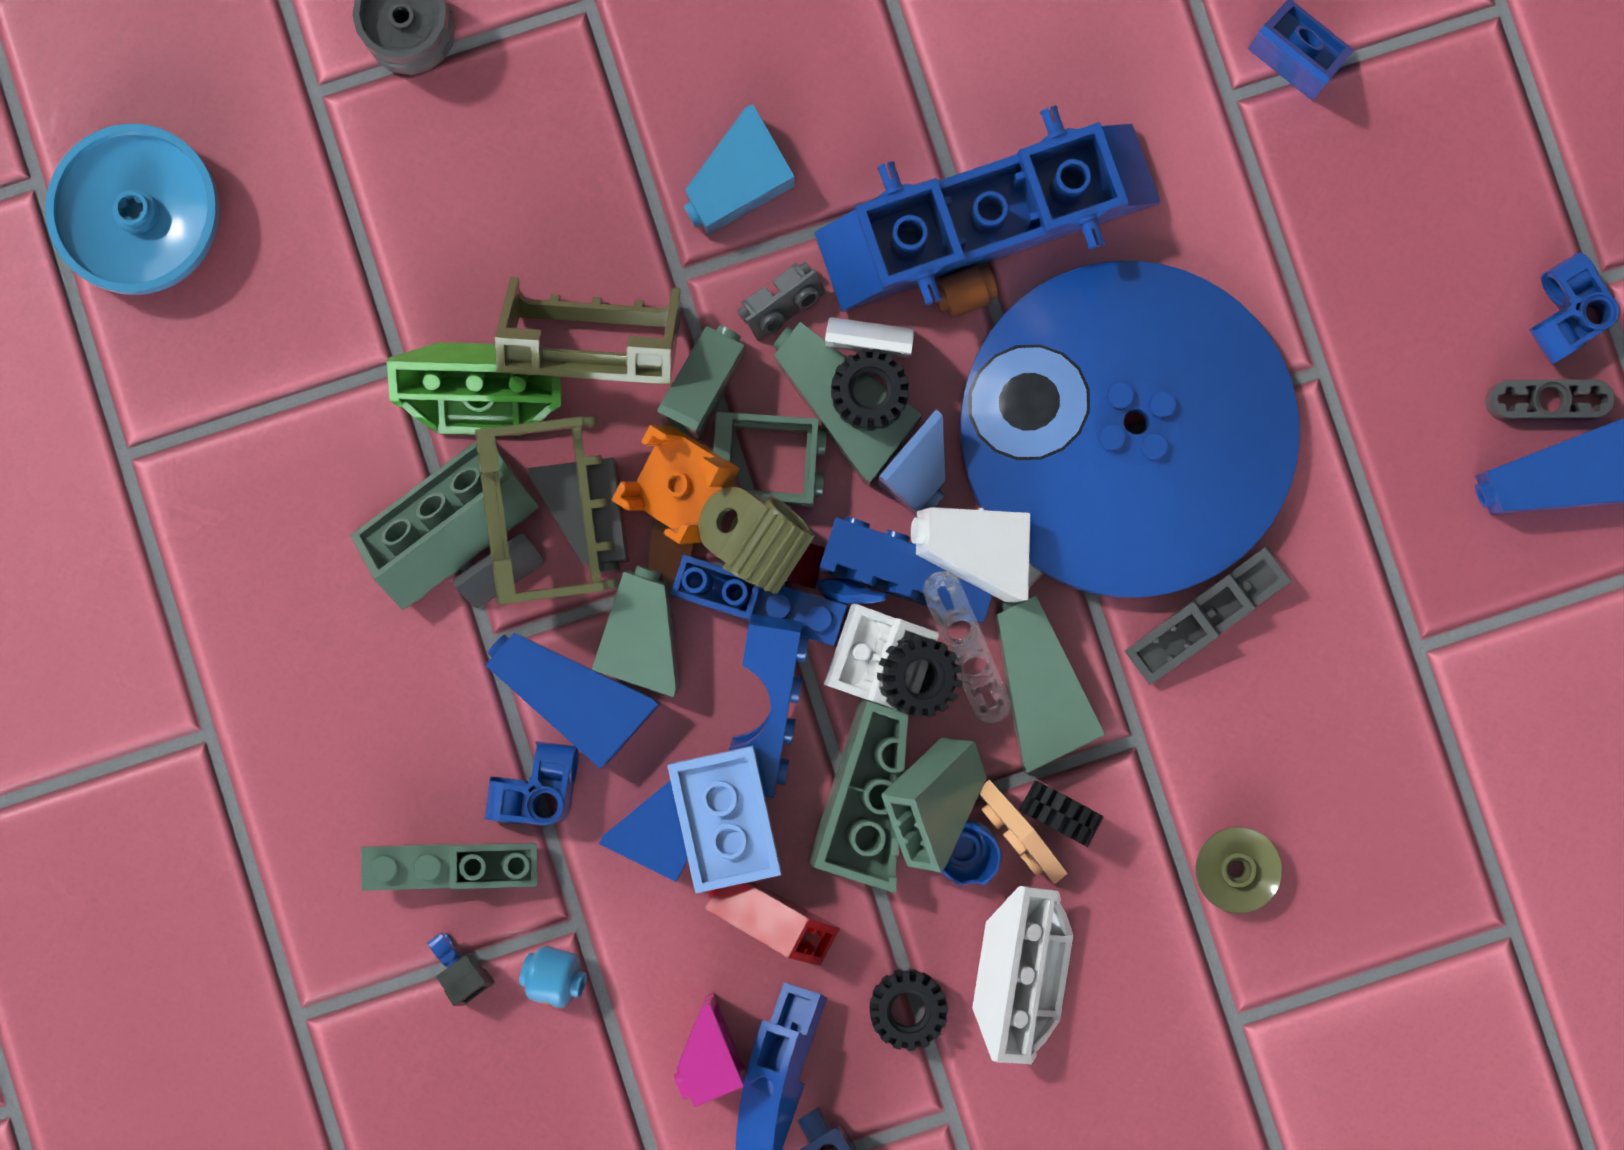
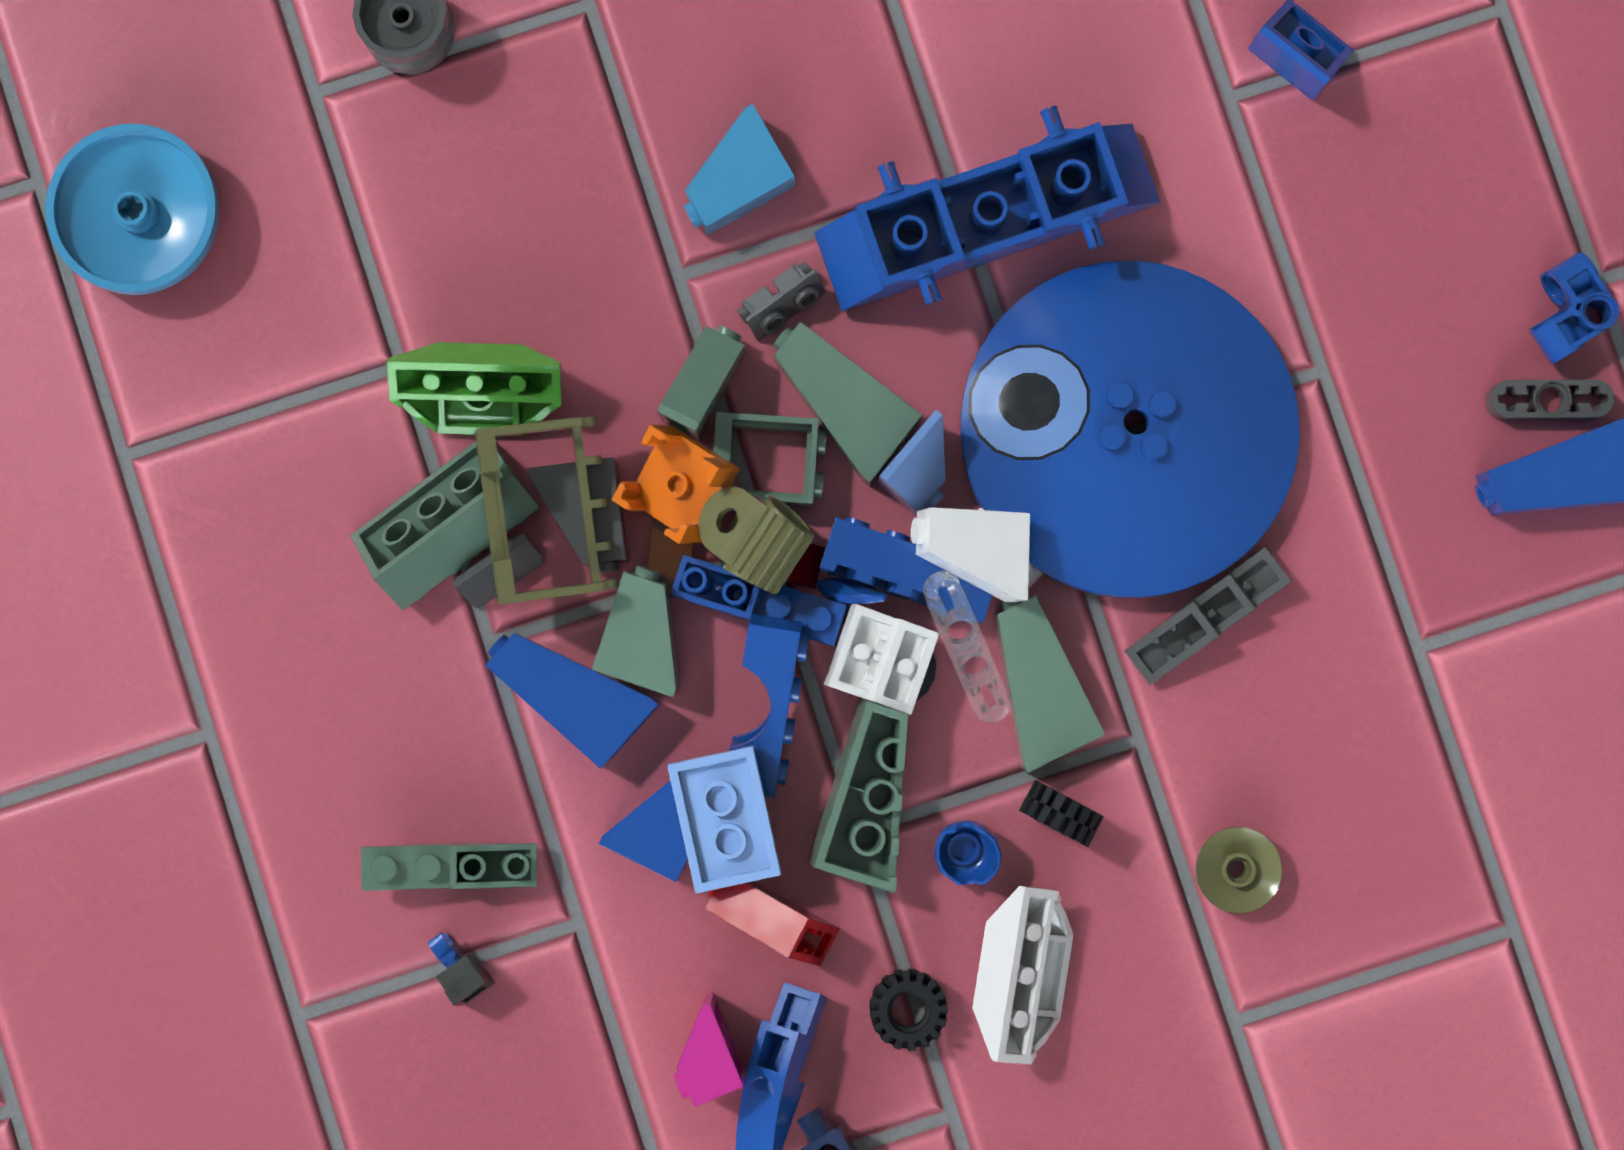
blue piece [484,741,579,825] -> none
olive hinge [495,277,682,384] -> none
dark azure head [519,946,587,1008] -> none
white slope [825,317,914,358] -> none
black tyre [831,349,909,431] -> none
black tyre [877,636,962,717] -> none
sand green slope [881,738,987,872] -> none
dark orange brick [936,265,998,318] -> none
light nougat plate [979,779,1068,884] -> none

